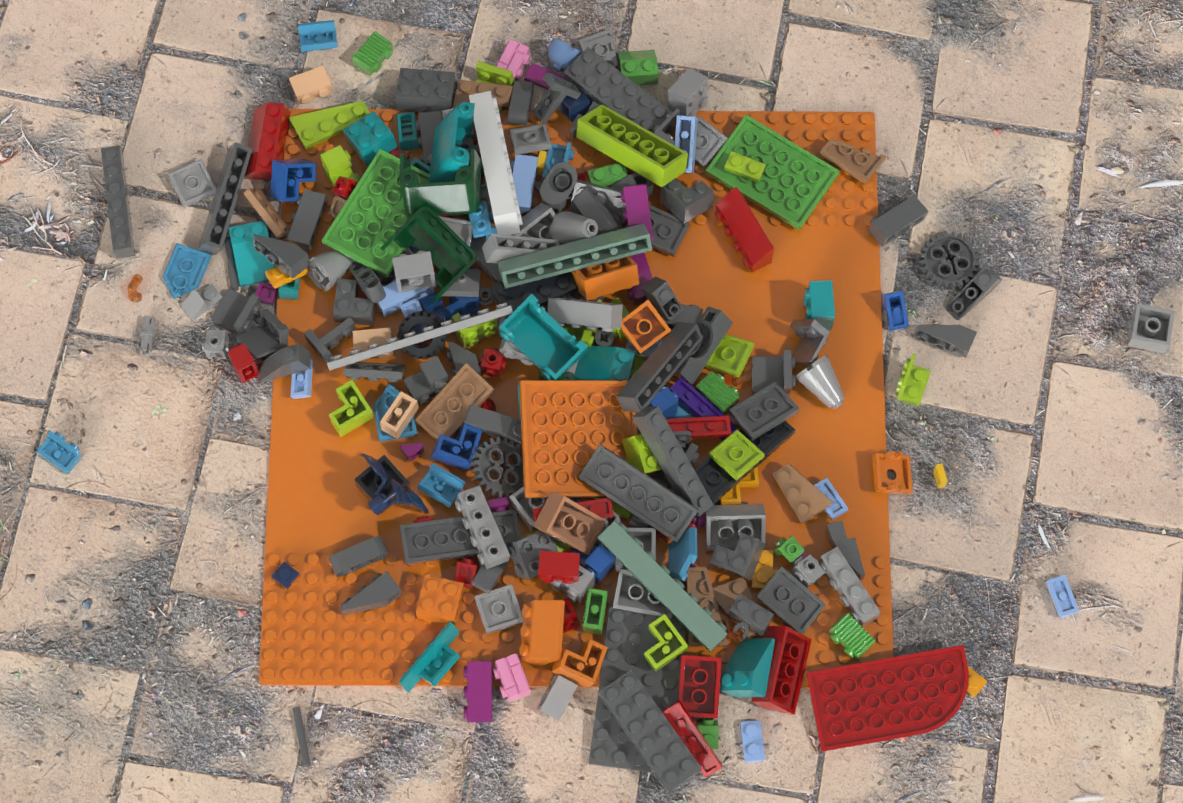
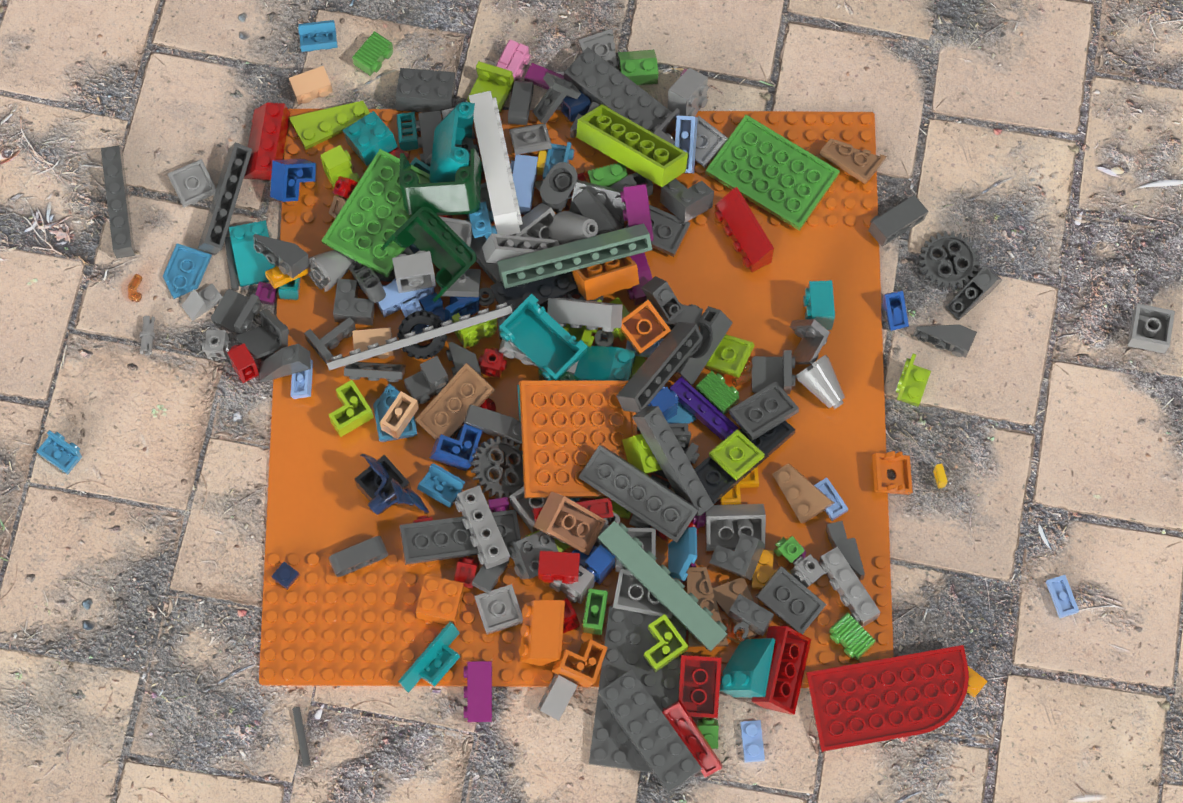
medium nougat wing [243,188,287,237] -> none
dark grey brick [285,189,328,252] -> none
dark grey slope [340,571,402,615] -> none
magenta slope [400,443,425,462] -> none
medium nougat wing [452,80,513,108] -> none
bright pink brick [492,654,531,702] -> none
medium blue cylinder [548,38,582,71] -> none
red plate [666,416,731,439] -> none
lime plate [724,151,766,183] -> none

